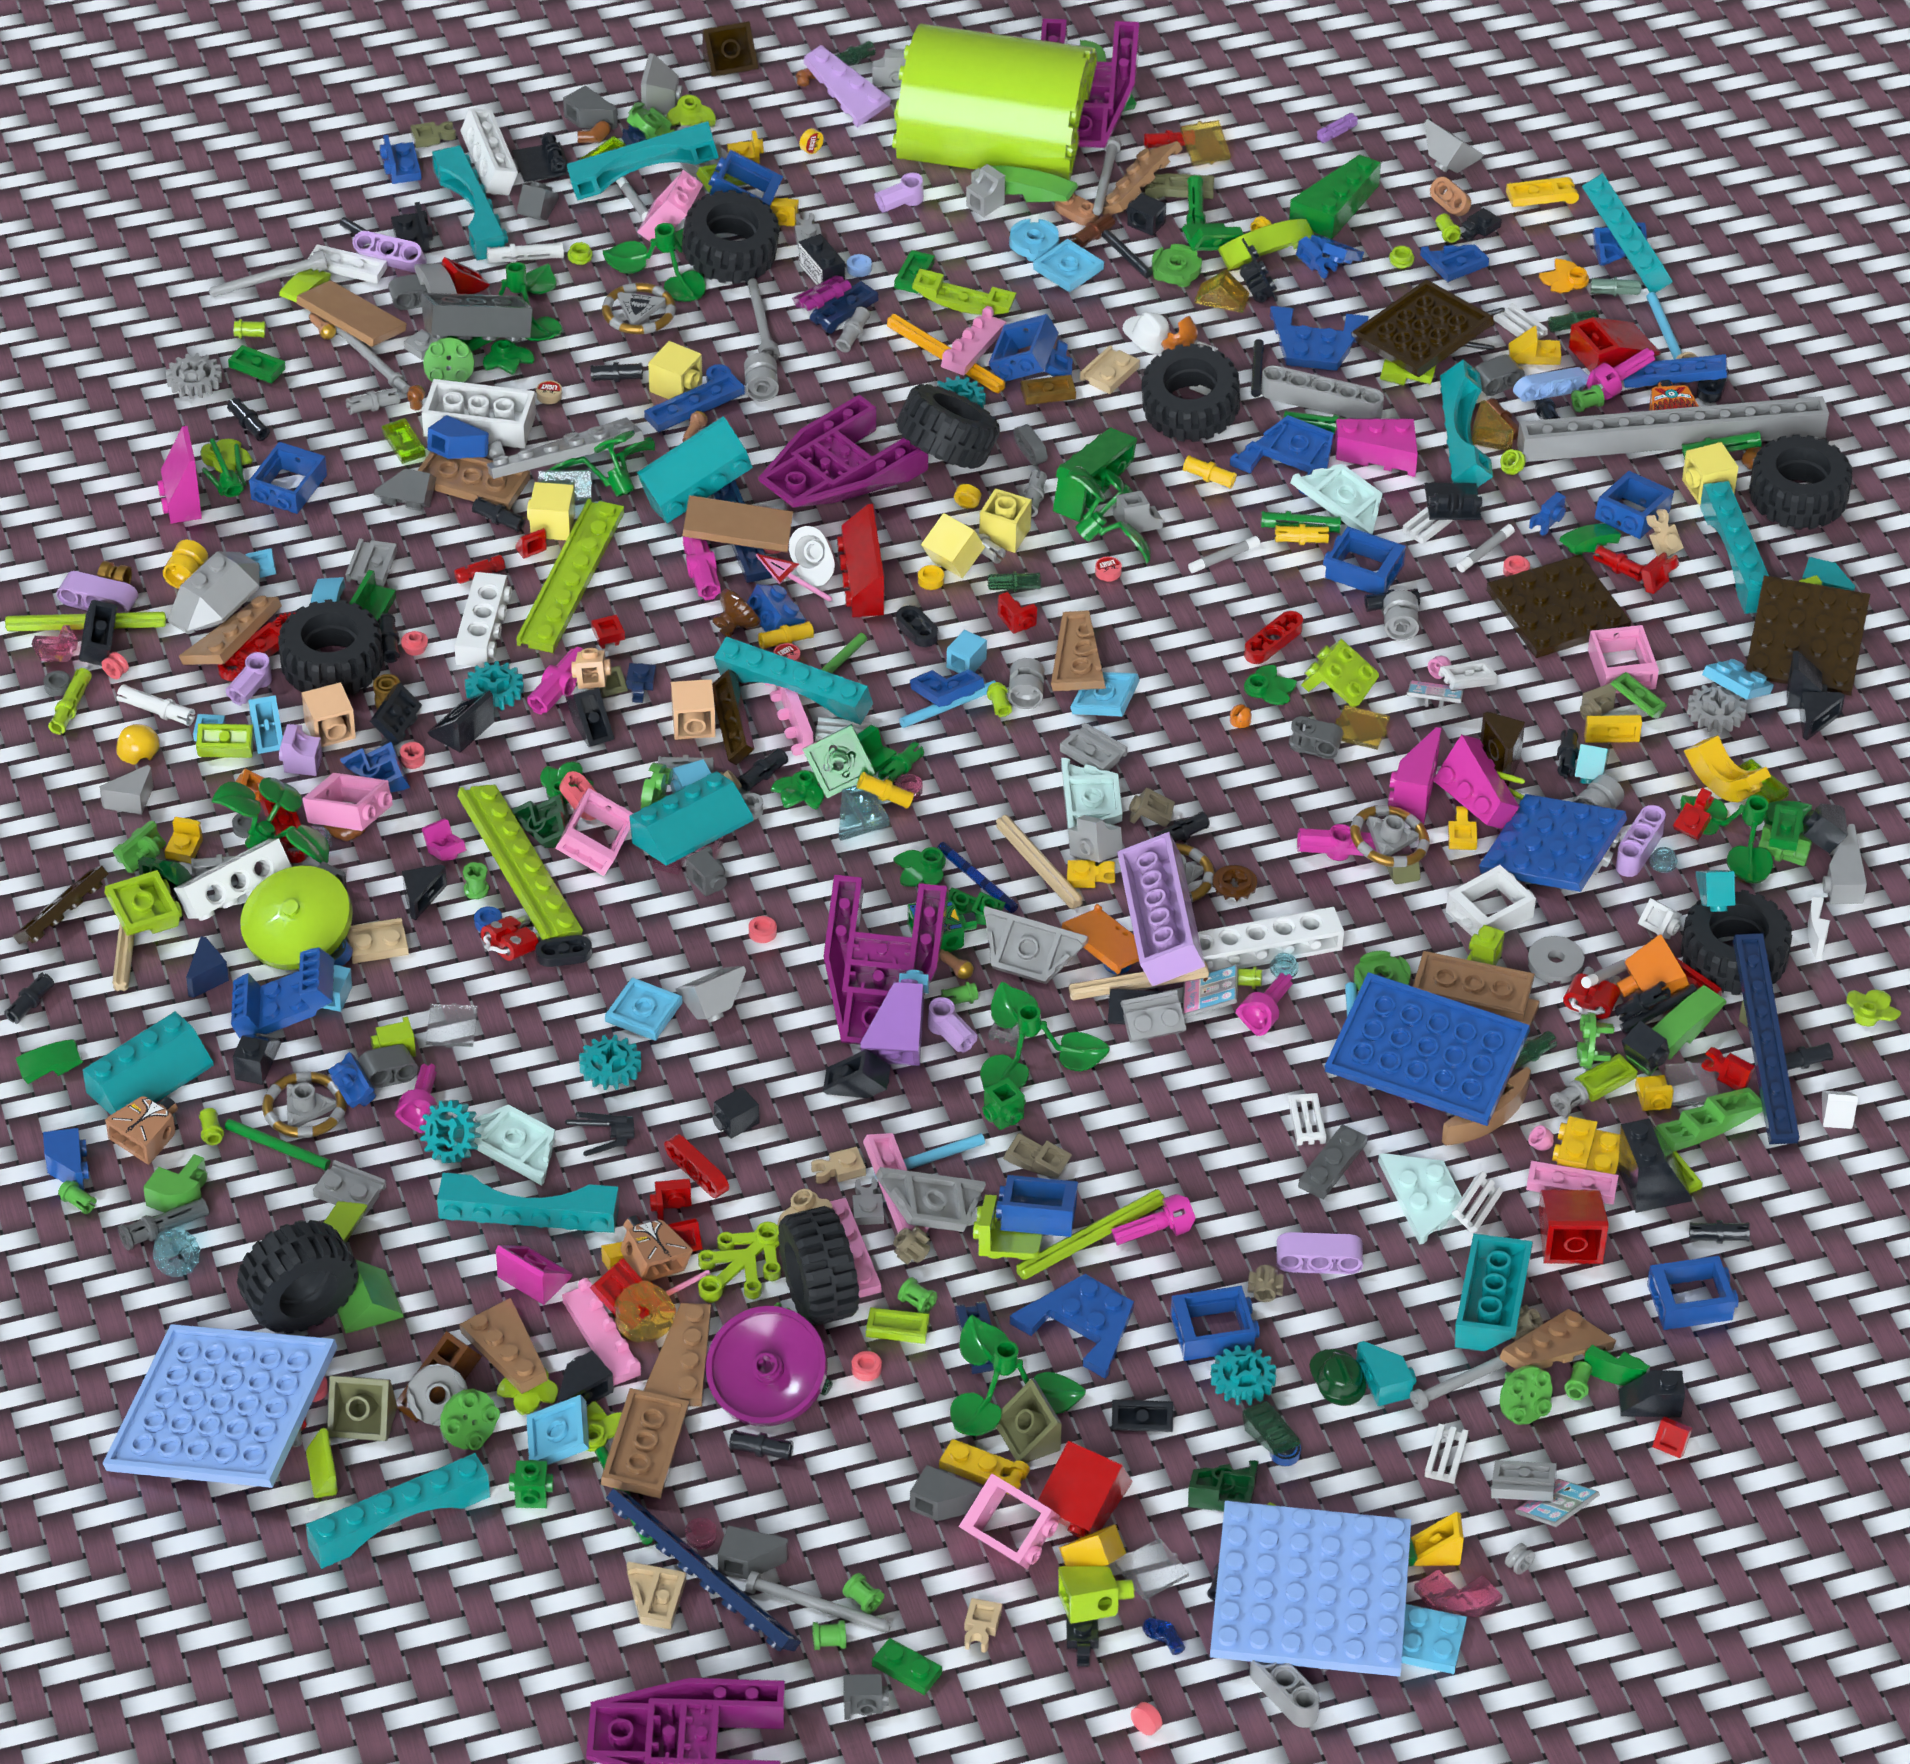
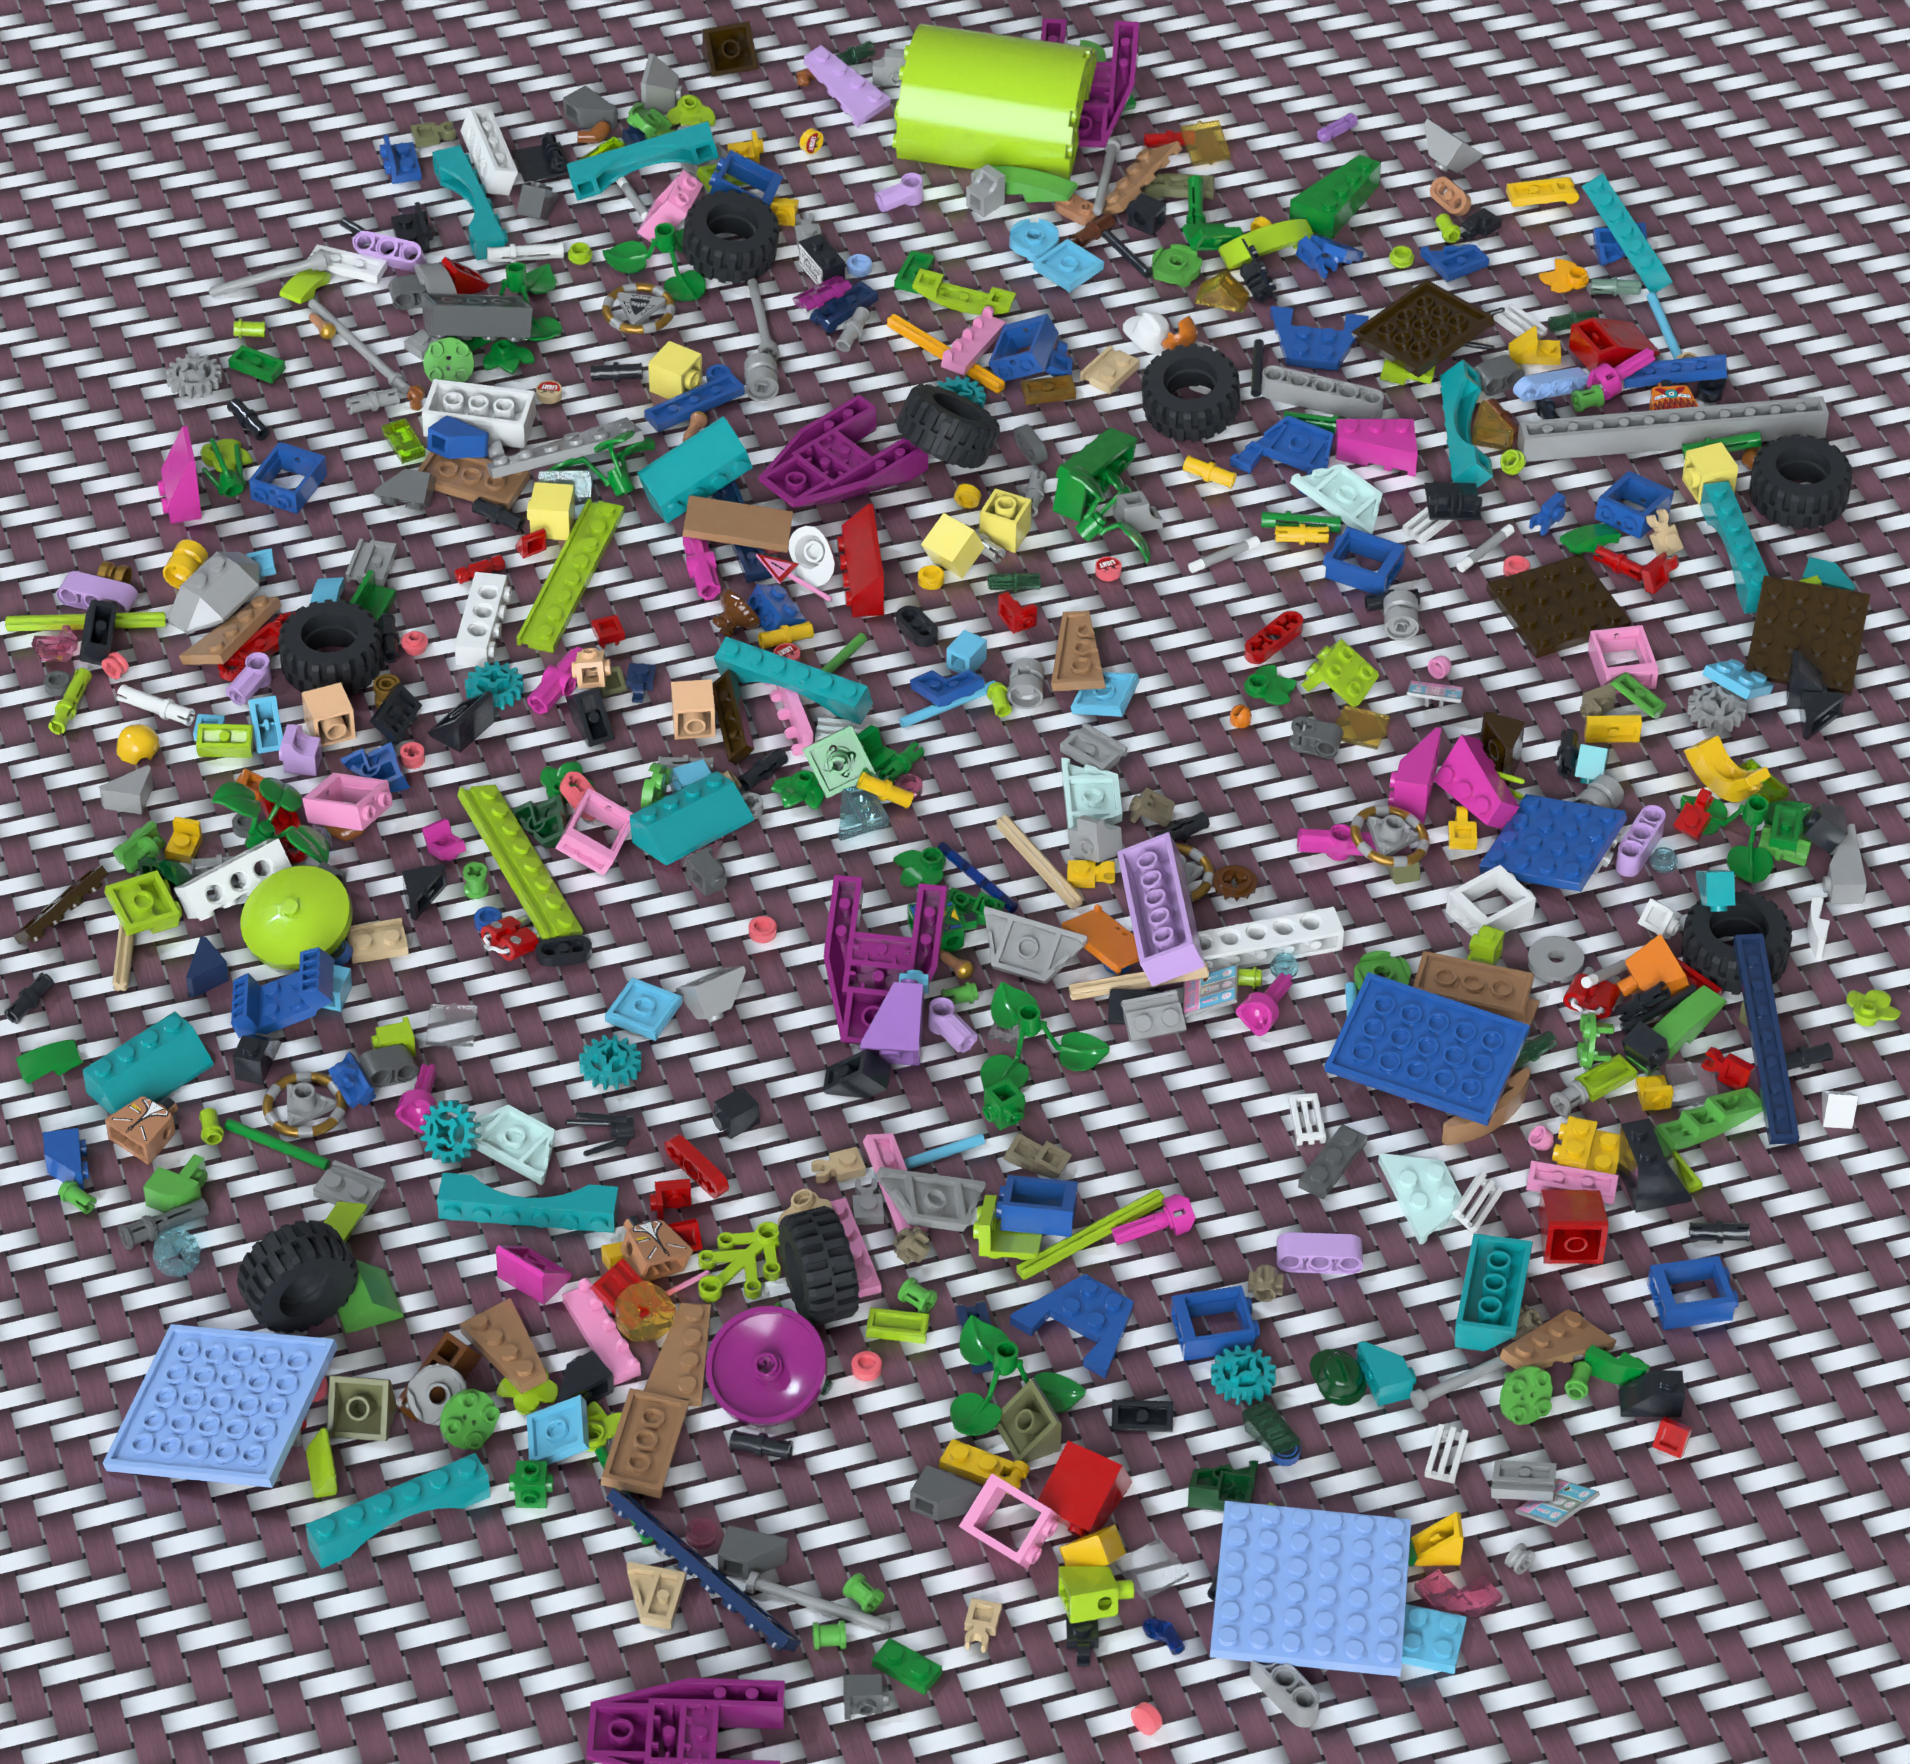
medium nougat tile [296,280,407,347] -> none
white tile [1438,661,1498,690] -> none

